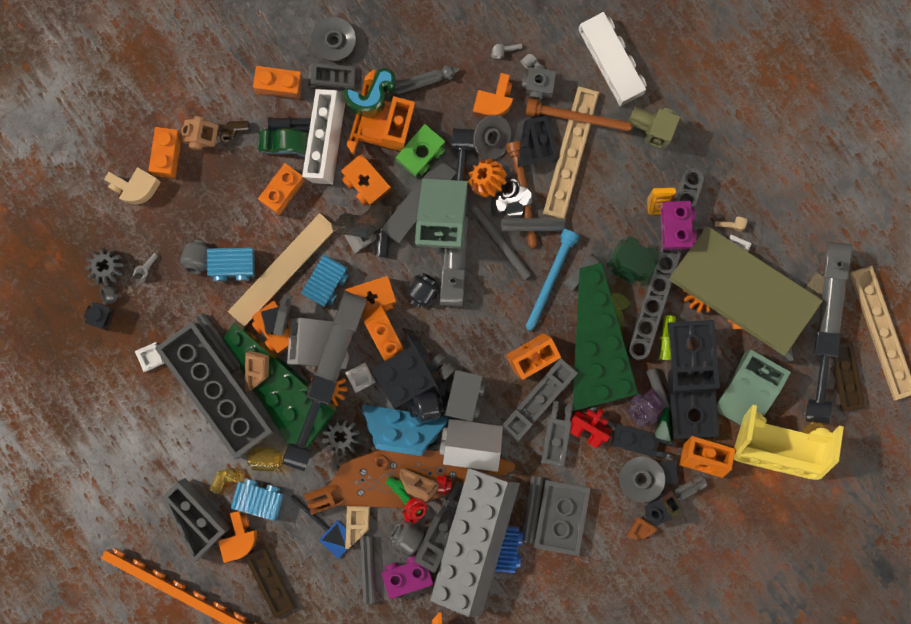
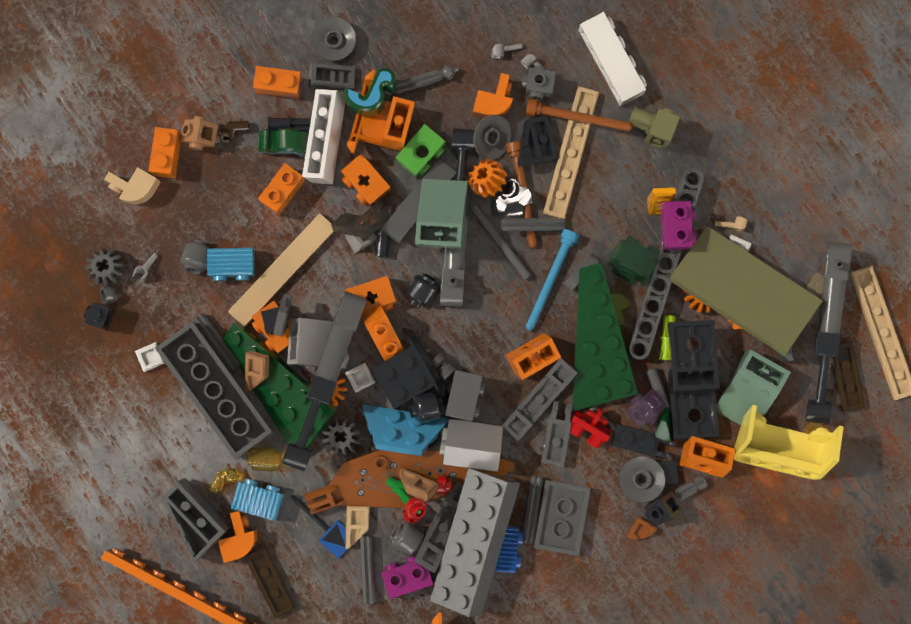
dark azure brick [301,255,349,308] -> none

